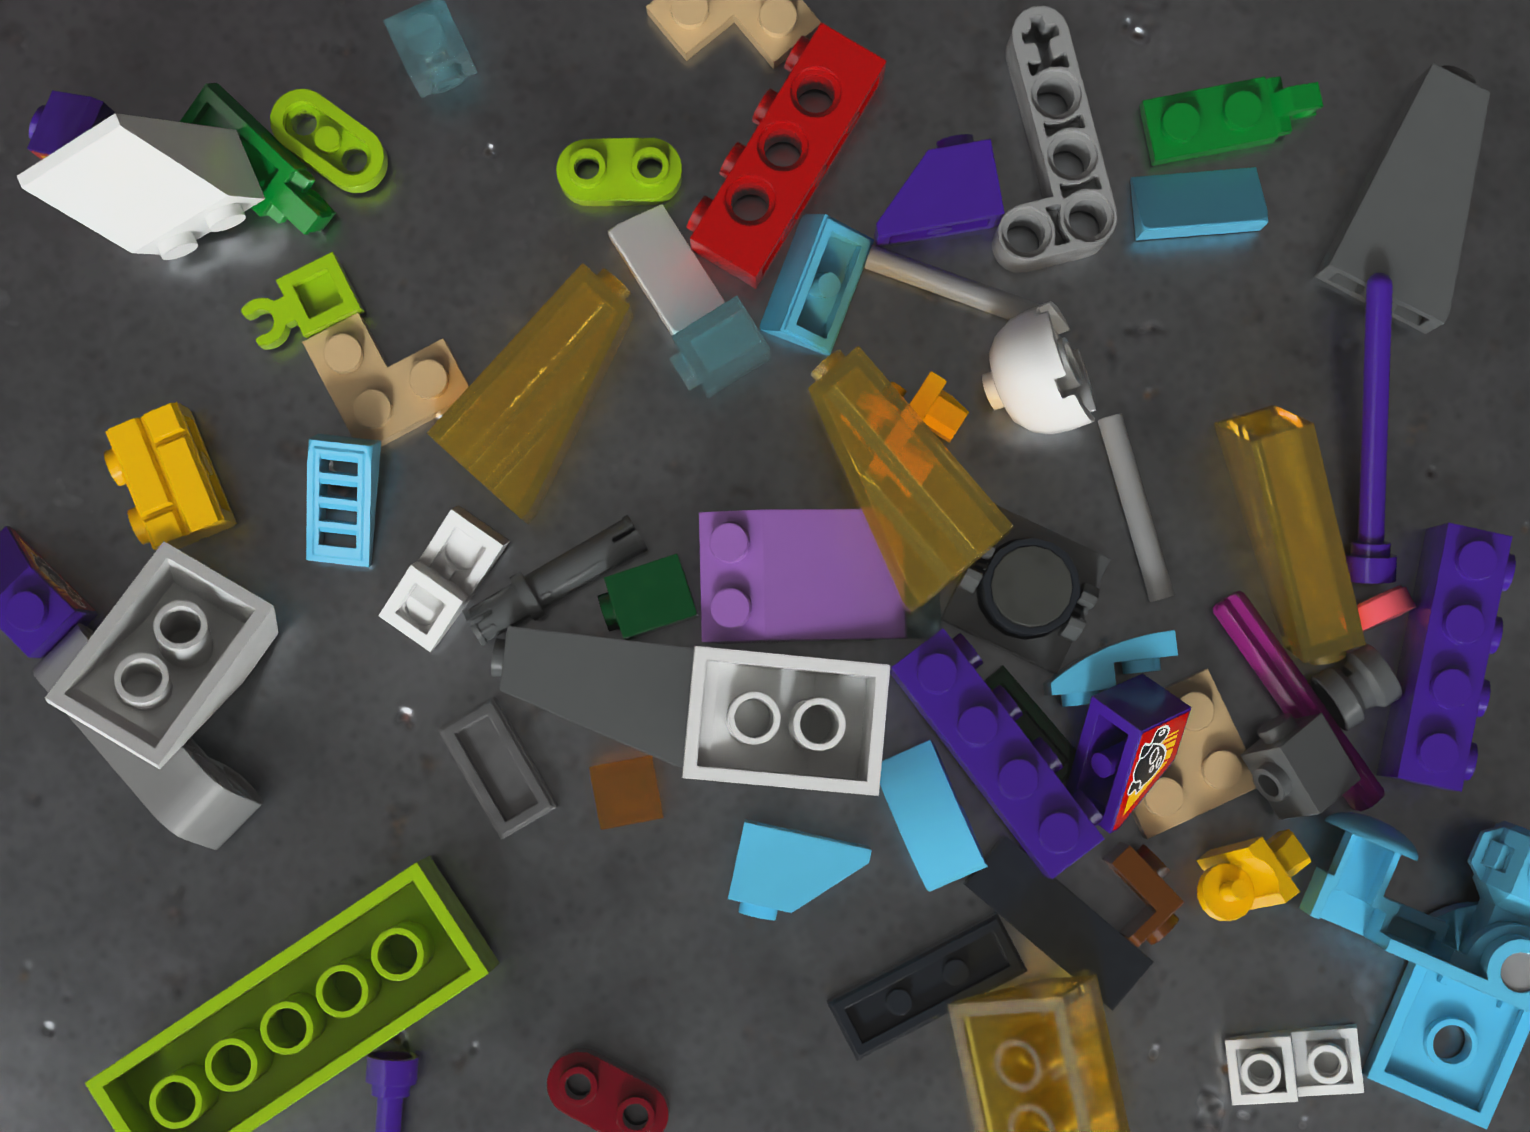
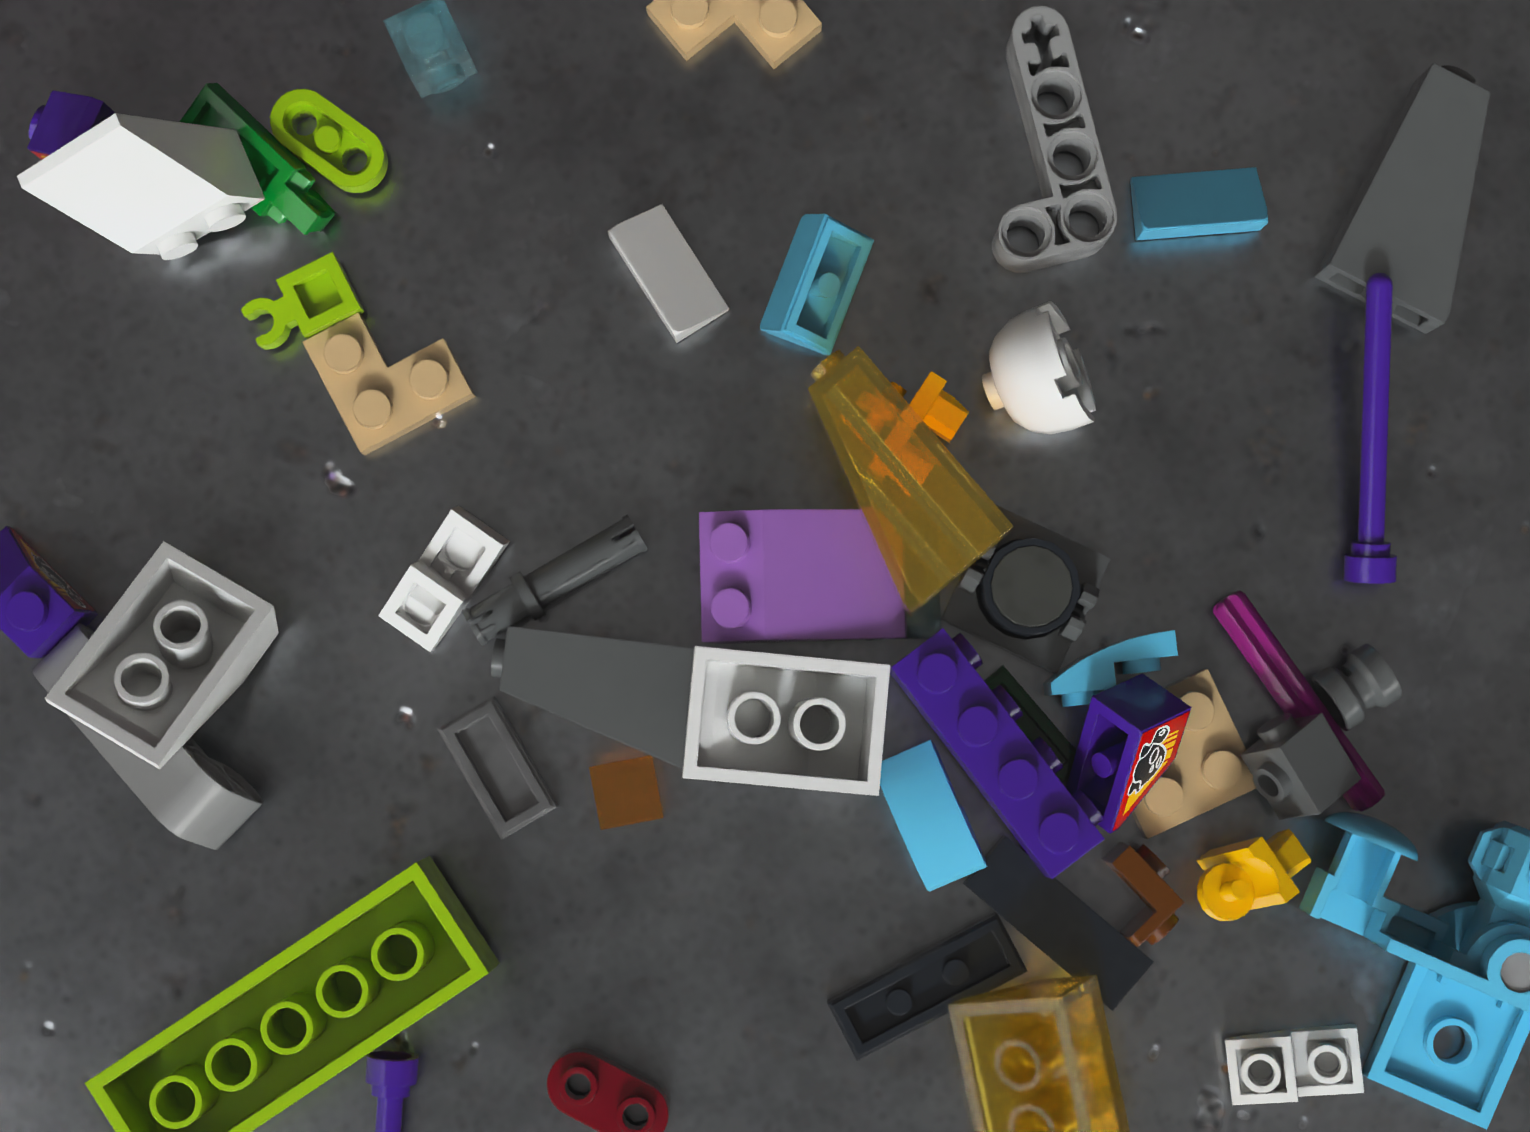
yellow brick [104,402,237,550] -> none
medium azure slope [306,434,381,567] -> none
clear yellow slope [427,263,634,524] -> none
lime plate [556,138,683,206] -> none
dark green brick [597,553,699,640] -> none
clear light blue brick [669,296,771,399] -> none
red brick [687,22,887,289] -> none
medium azure slope [728,819,872,920] -> none
light grey bar [864,244,1041,320] -> none
dark purple slope [874,134,1005,248] -> none
light grey bar [1098,413,1175,602] -> none
green hinge [1139,76,1323,166] -> none
clear yellow slope [1214,405,1366,665] -> none
coral tile [1347,585,1416,635] -> none
dark purple brick [1376,523,1516,792] -> none

